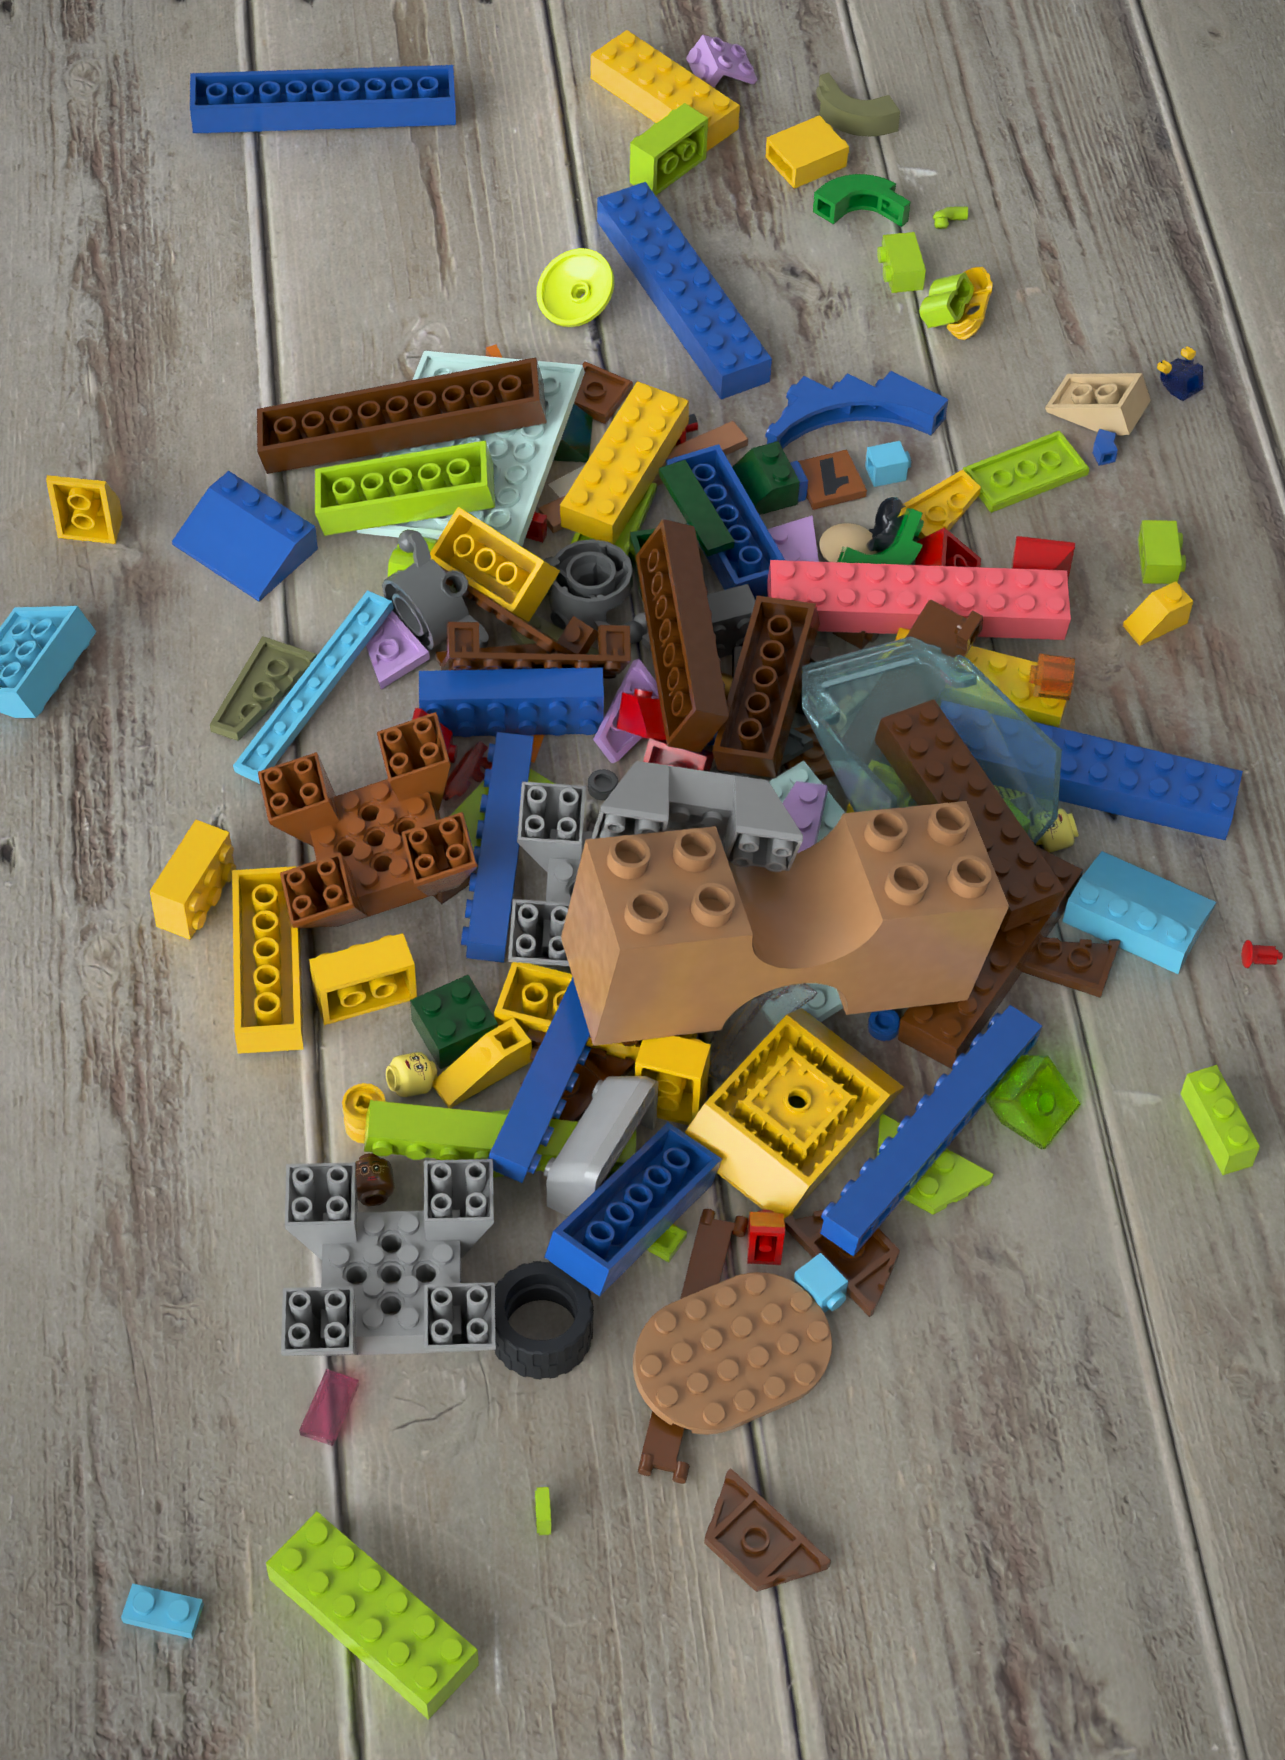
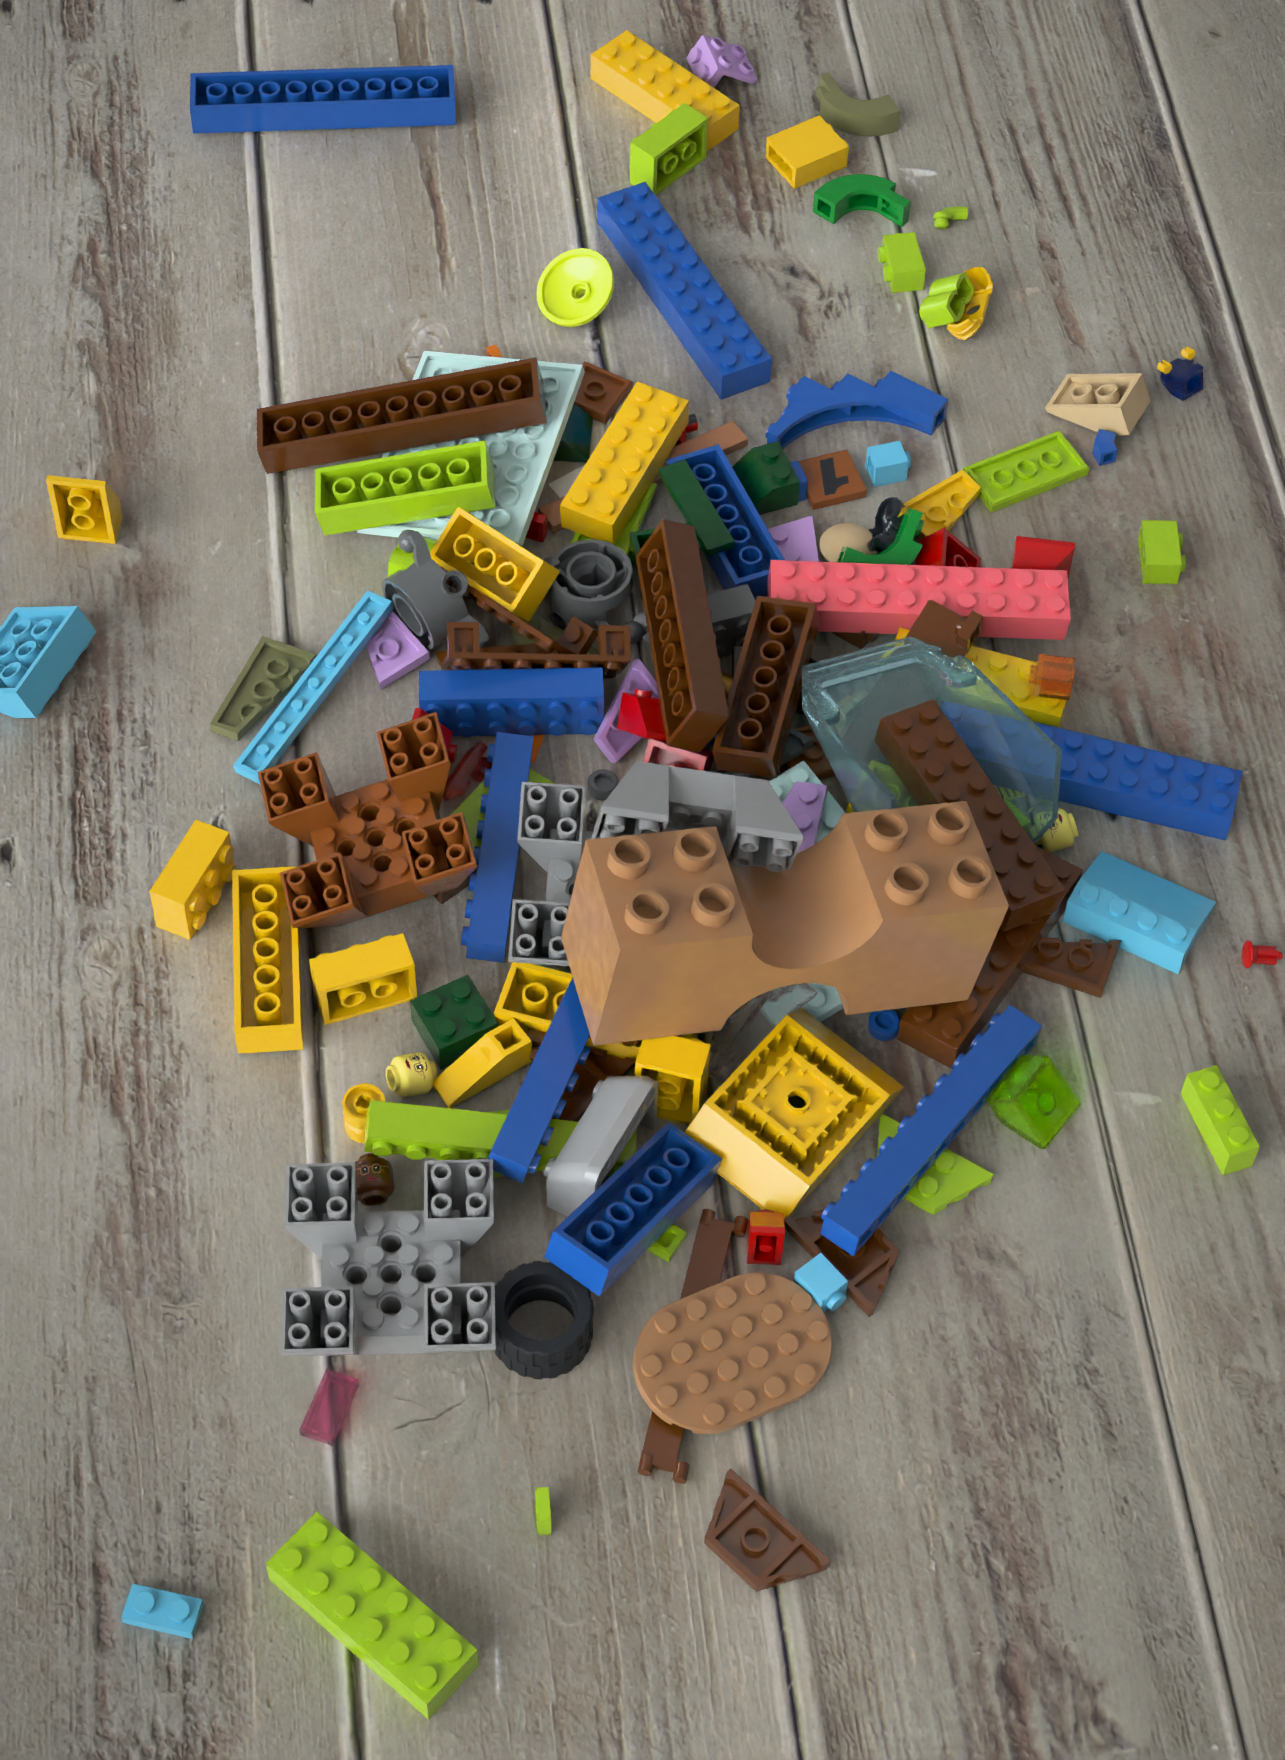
blue slope [172,471,318,602] -> none
yellow slope [1123,581,1193,646] -> none

